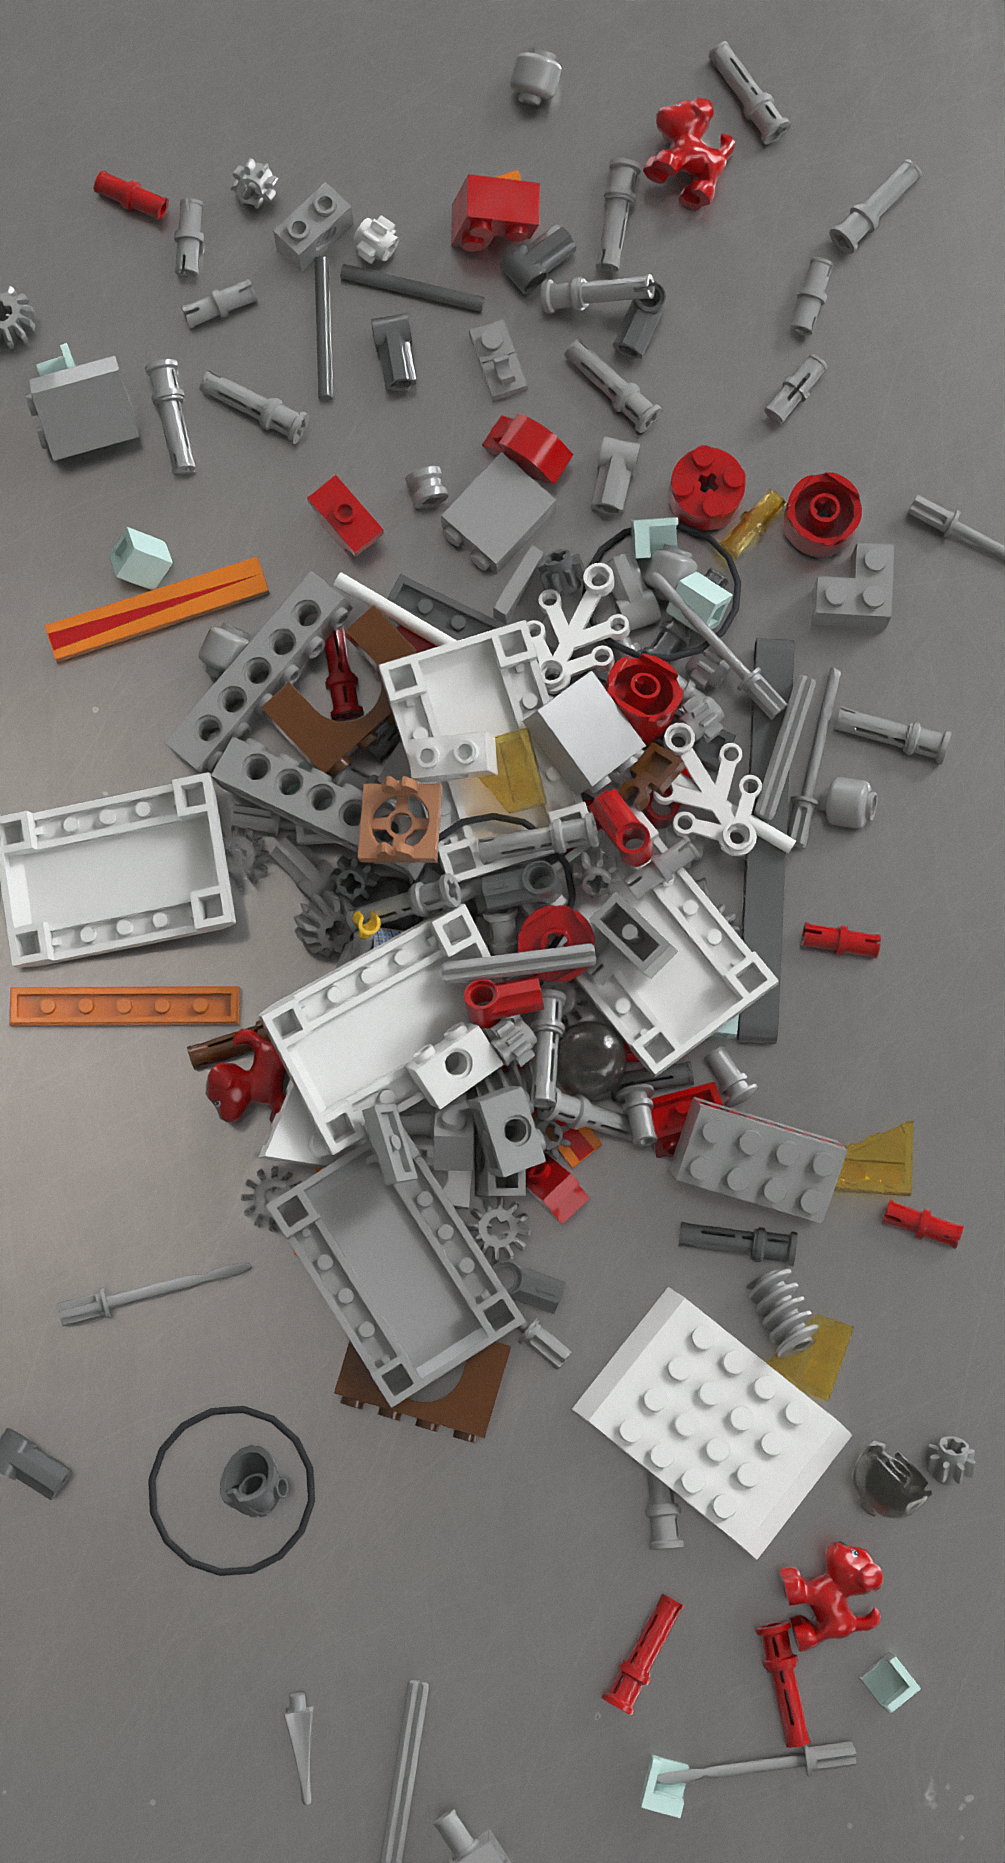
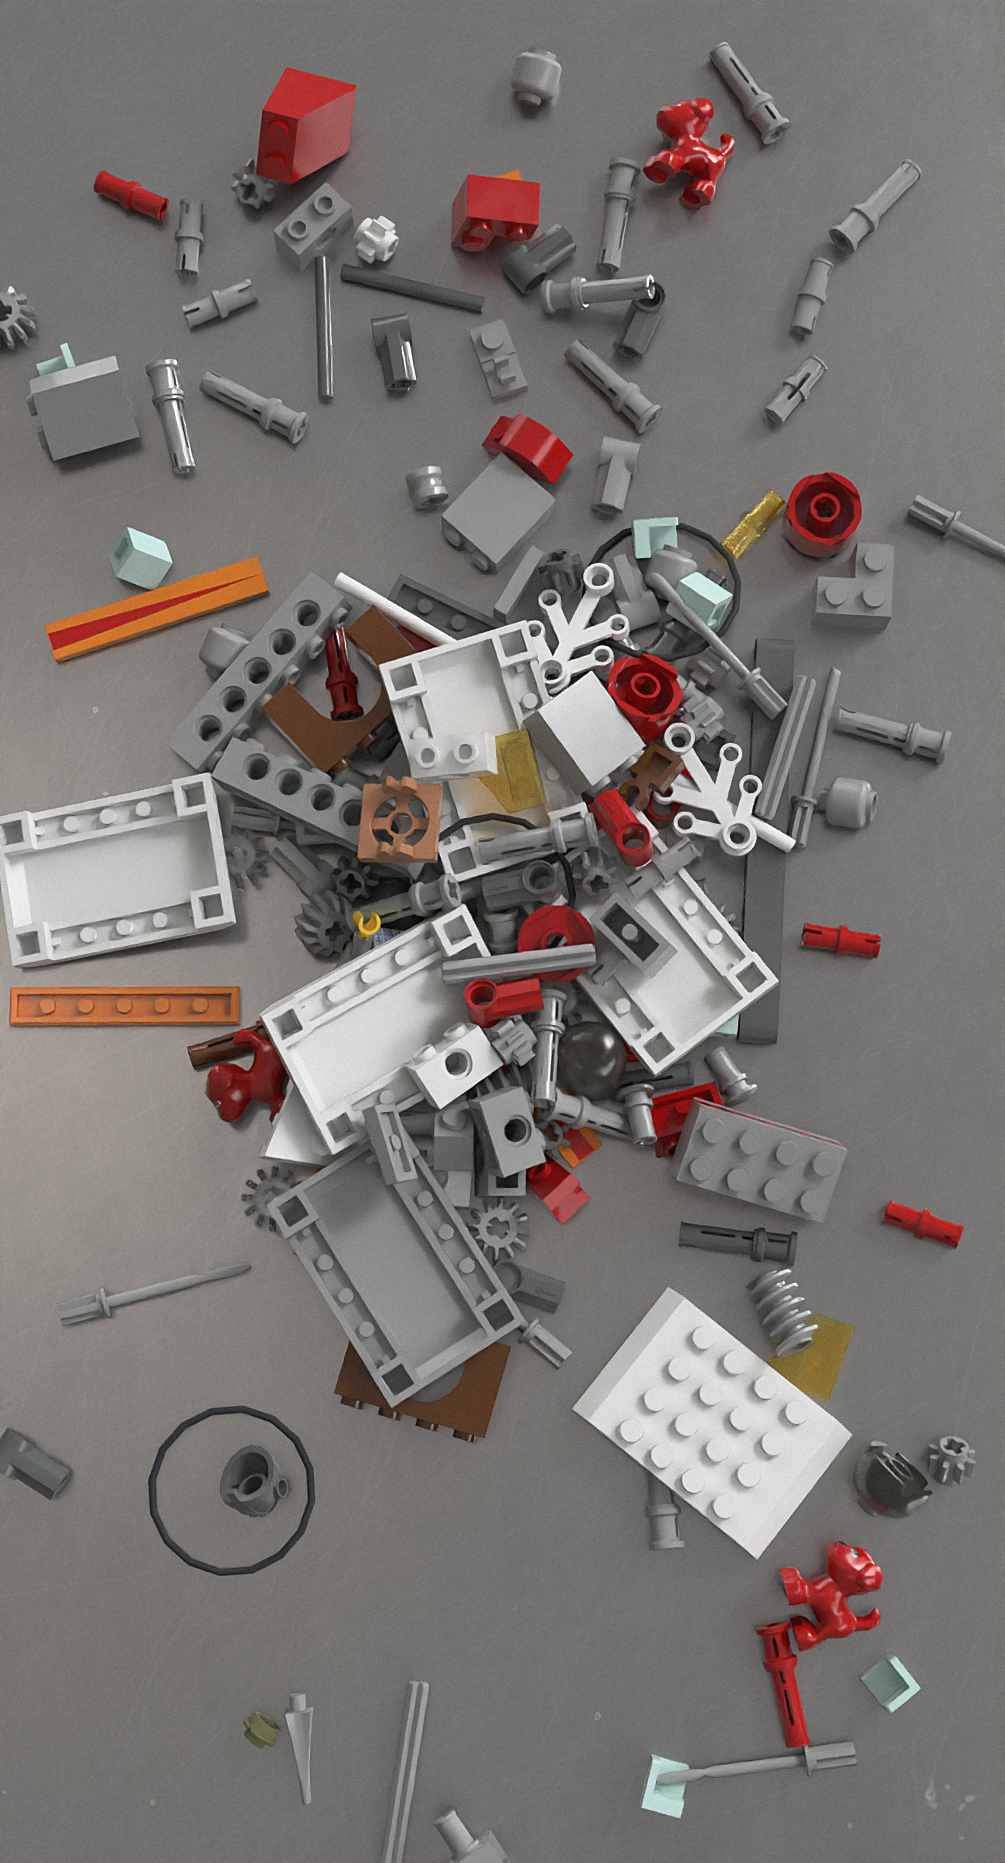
red brick [307,475,384,557] -> none
red pin [601,1594,684,1716] -> none
red brick [669,445,746,532] -> none
clear yellow wing [834,1121,914,1197] -> none
none -> olive plate [243,1711,280,1749]
none -> red slope [255,67,357,184]

